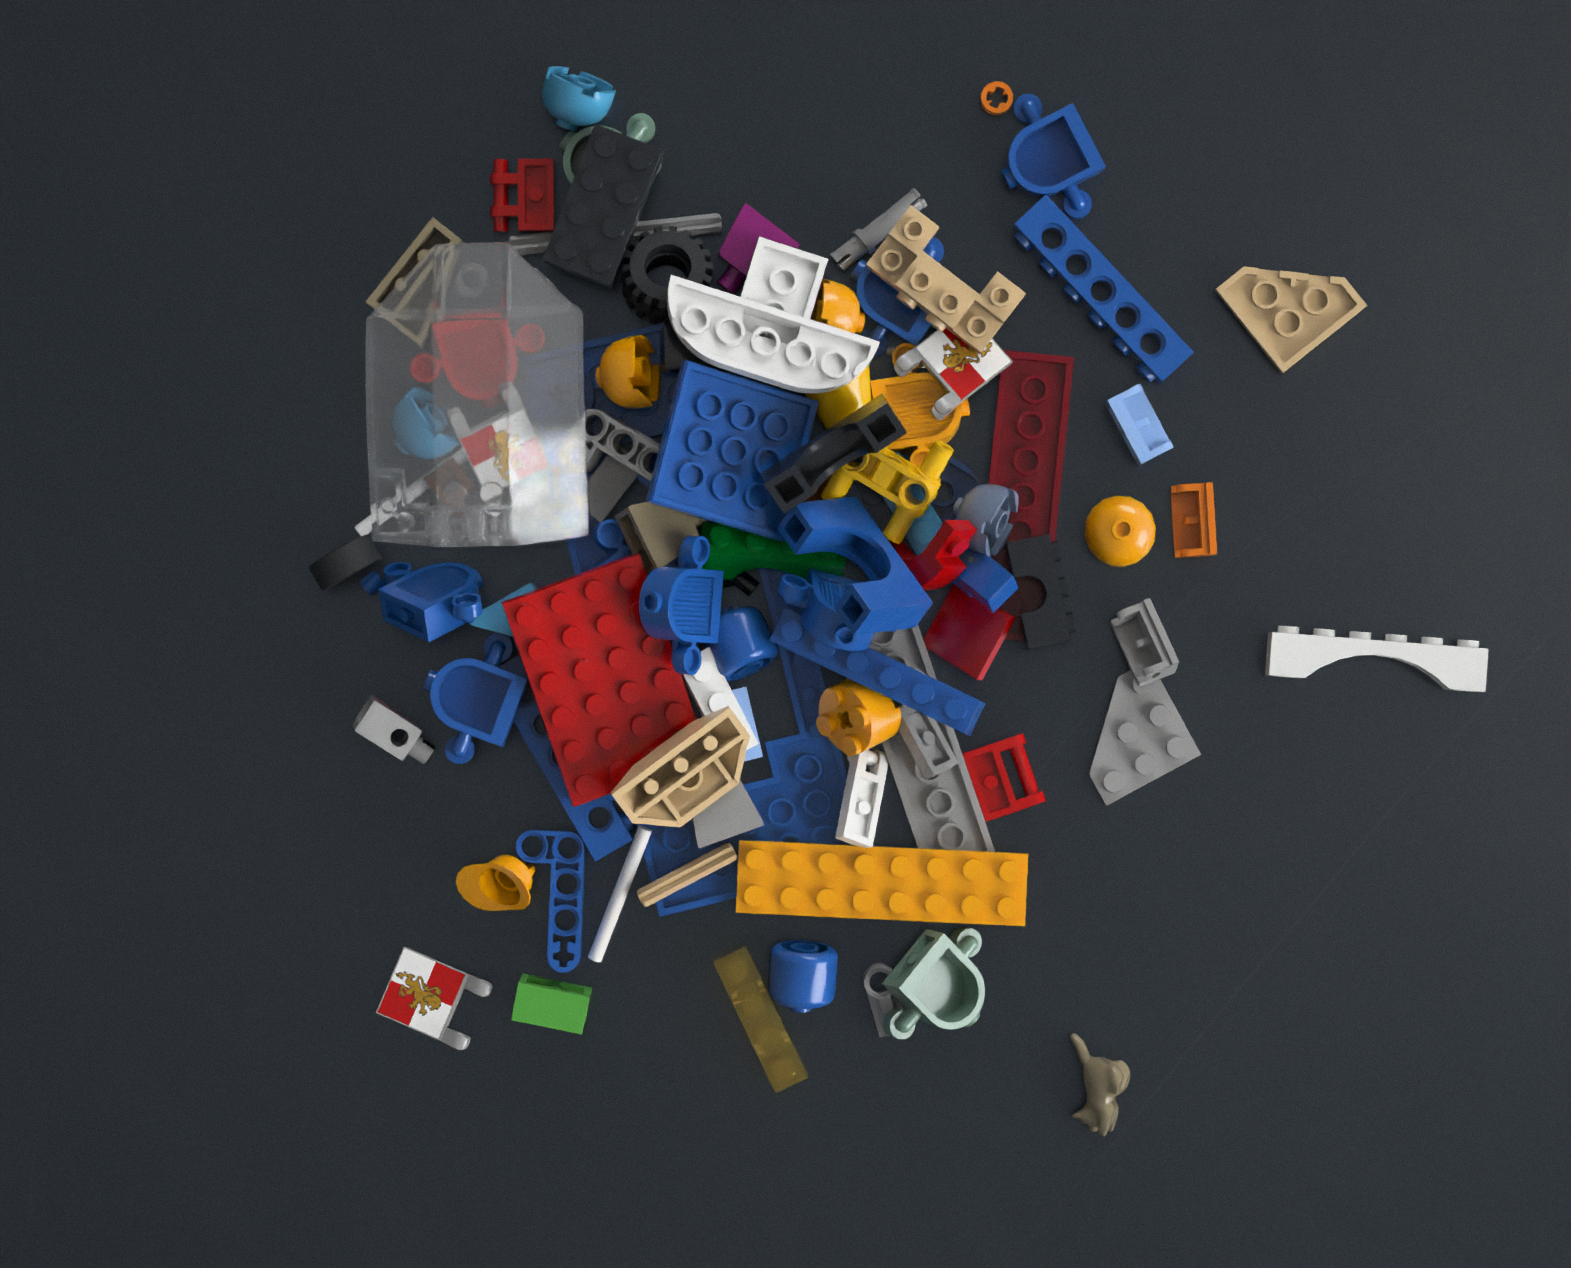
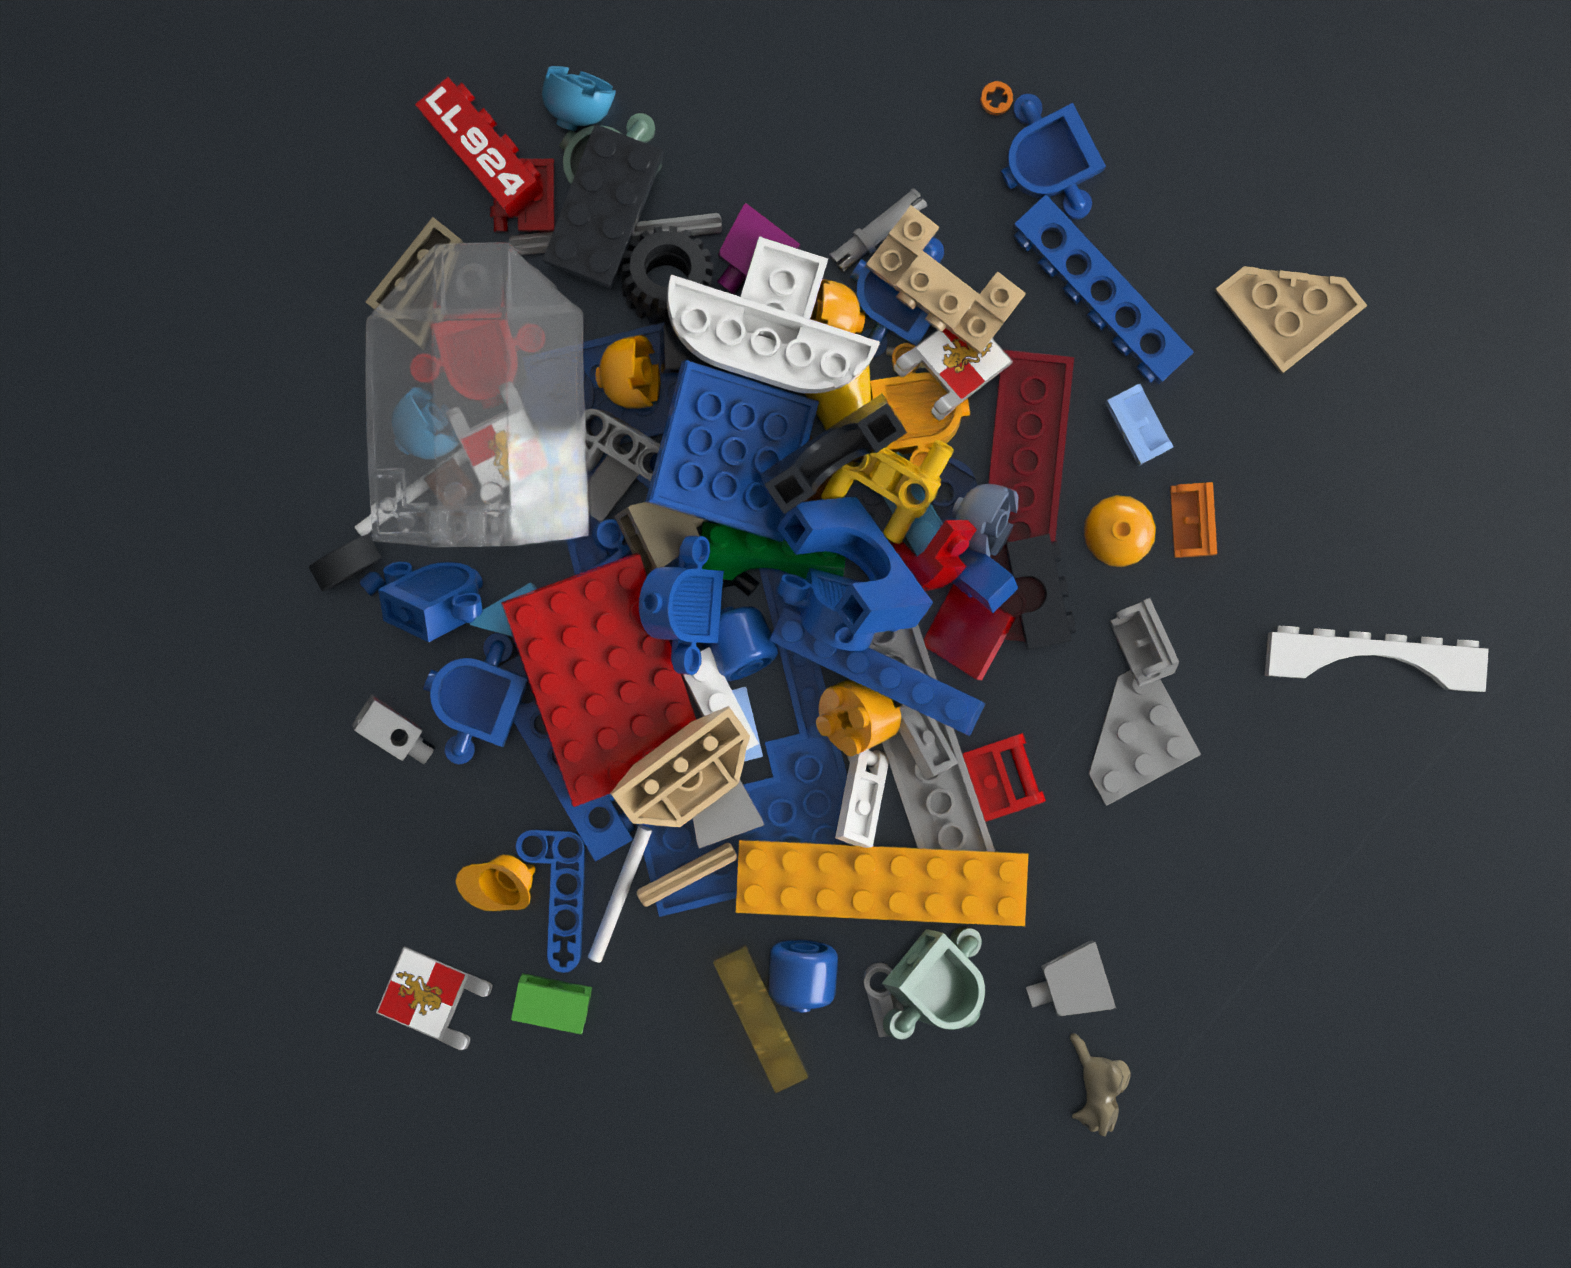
none -> red brick [415,77,544,218]
none -> light grey torso [1026,940,1116,1016]

